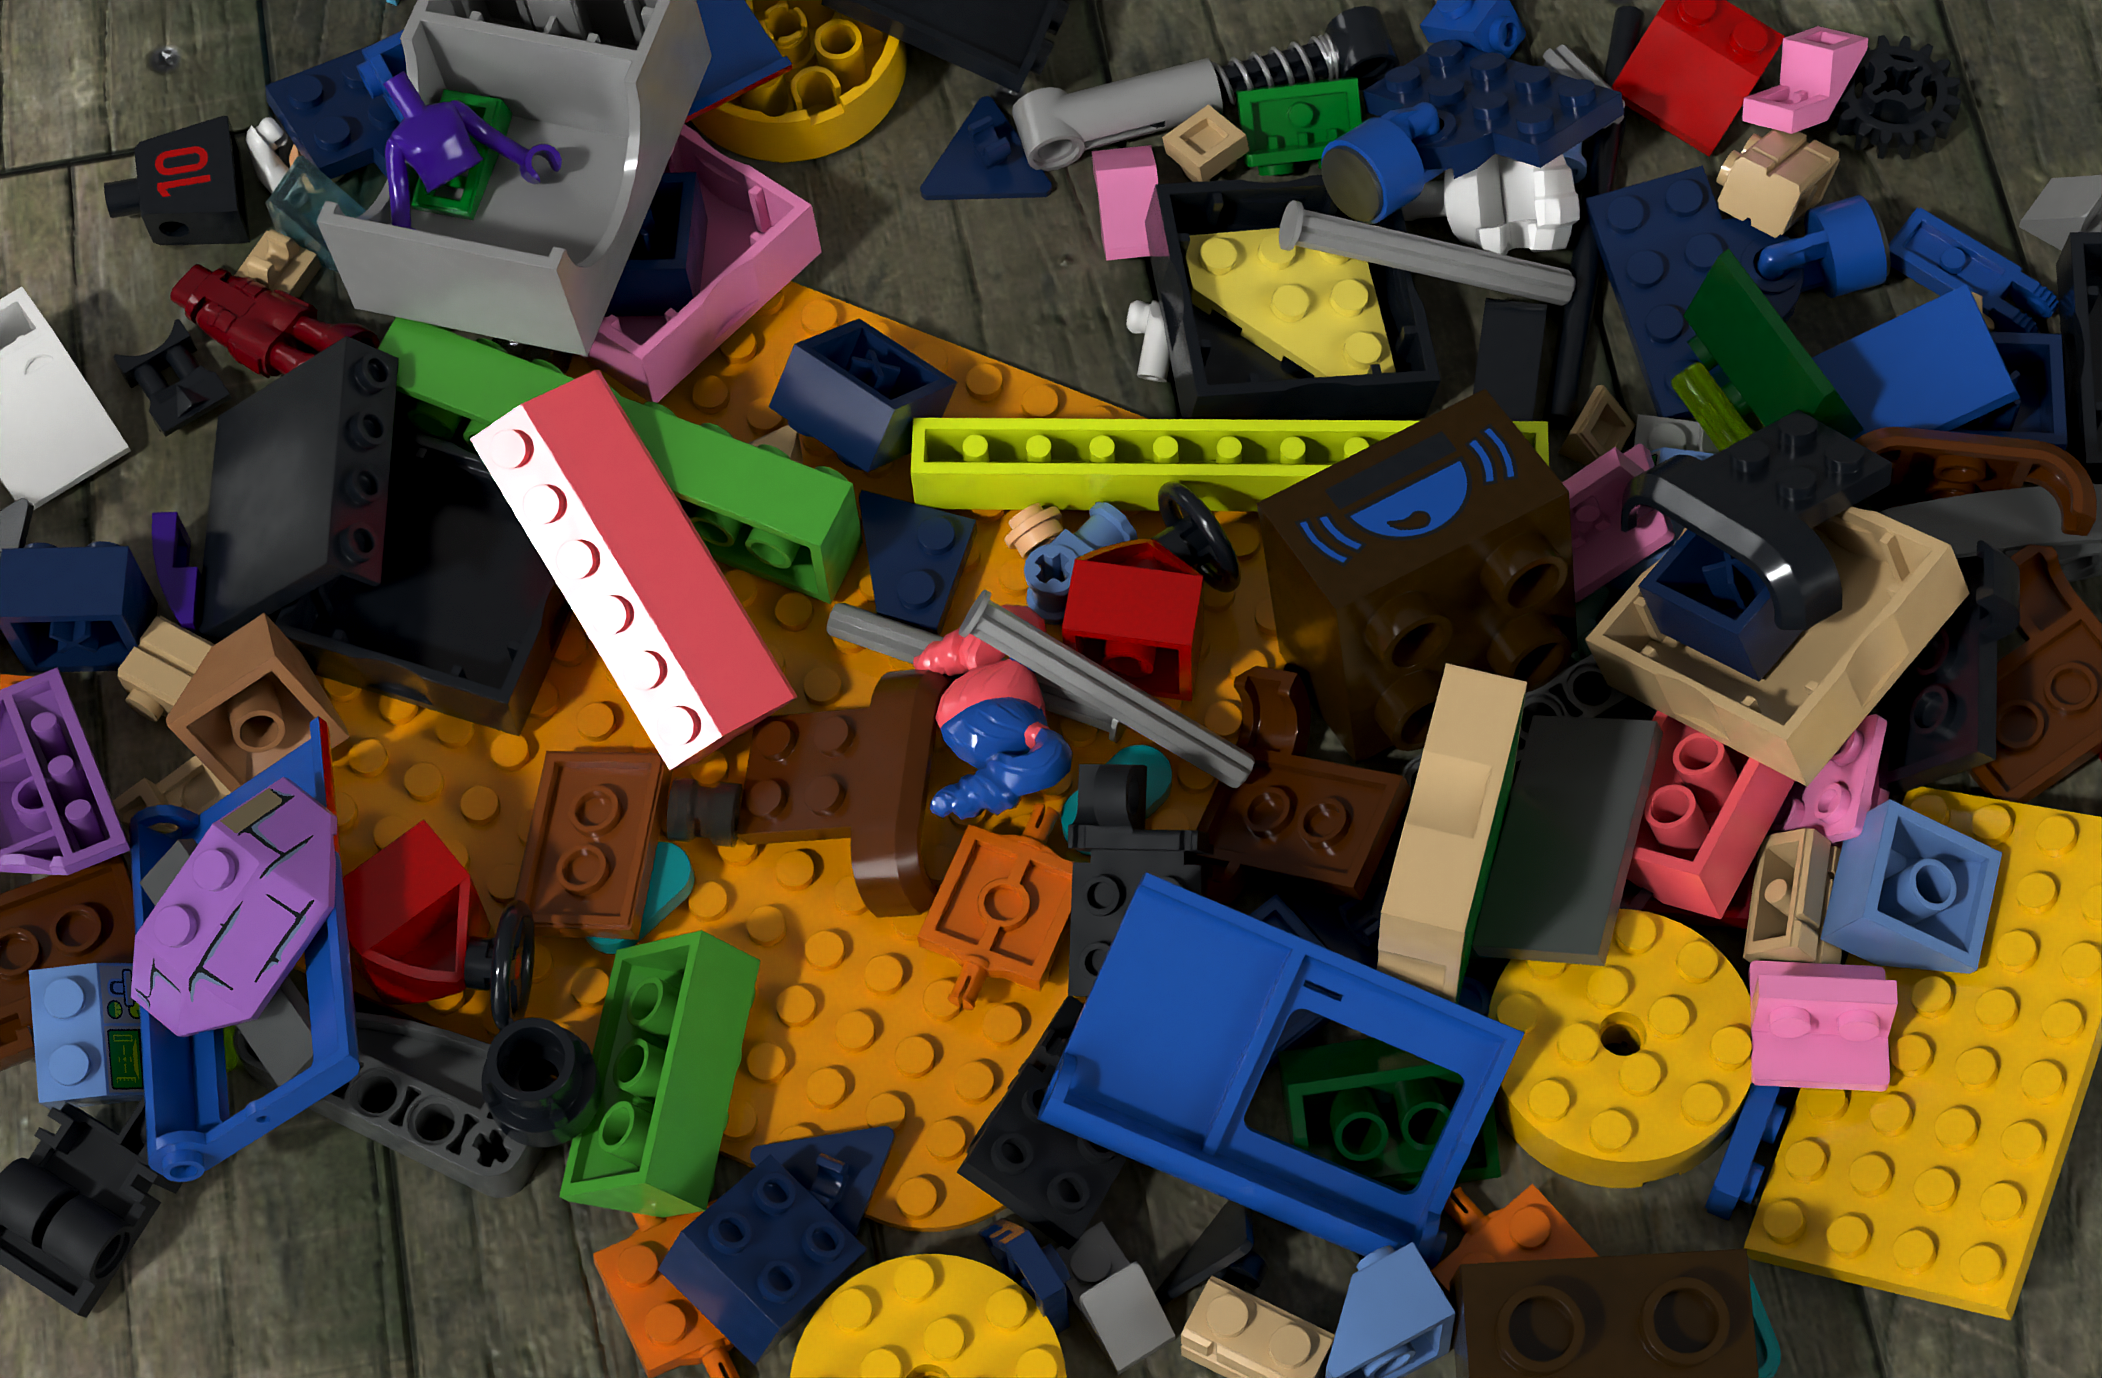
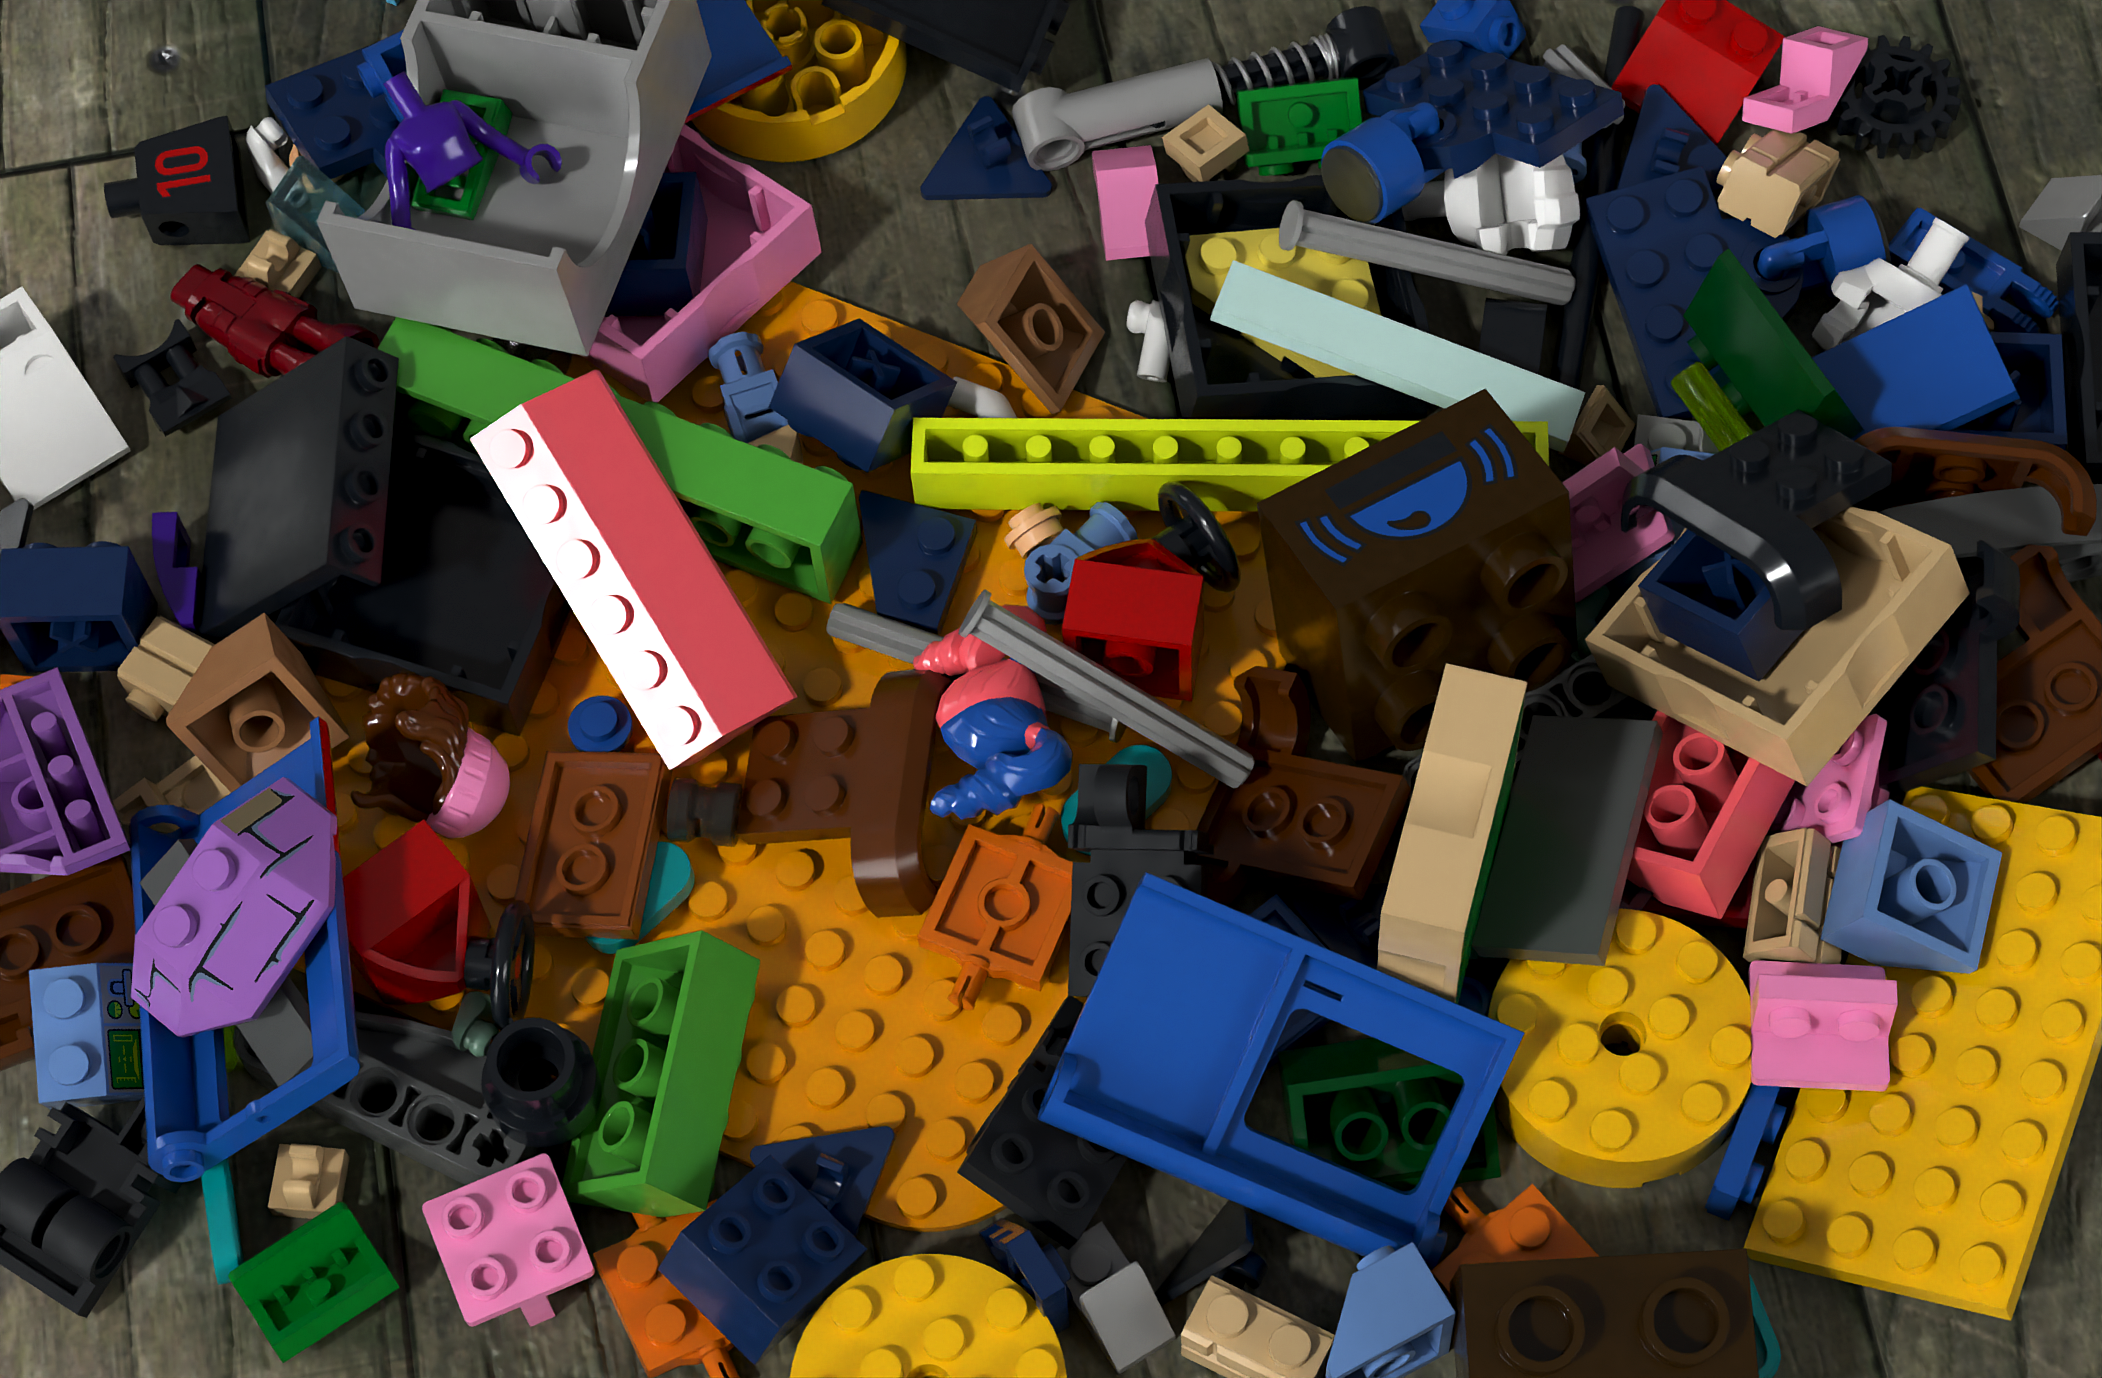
none -> teal tile [201,1158,244,1285]
none -> green bracket [228,1201,400,1363]
none -> tan tile [268,1143,350,1219]
none -> reddish brown hair [351,673,510,839]
none -> bright pink bracket [422,1153,595,1327]
none -> sand green arm [451,991,499,1057]
none -> blue plate [568,695,633,752]
none -> medium blue connector [708,332,789,443]
none -> white arm [947,376,1017,418]
none -> medium nougat slope [957,244,1105,414]
none -> light aqua tile [1210,260,1585,453]
none -> dark blue piece [1616,84,1727,192]
none -> white piece [1812,217,1970,351]

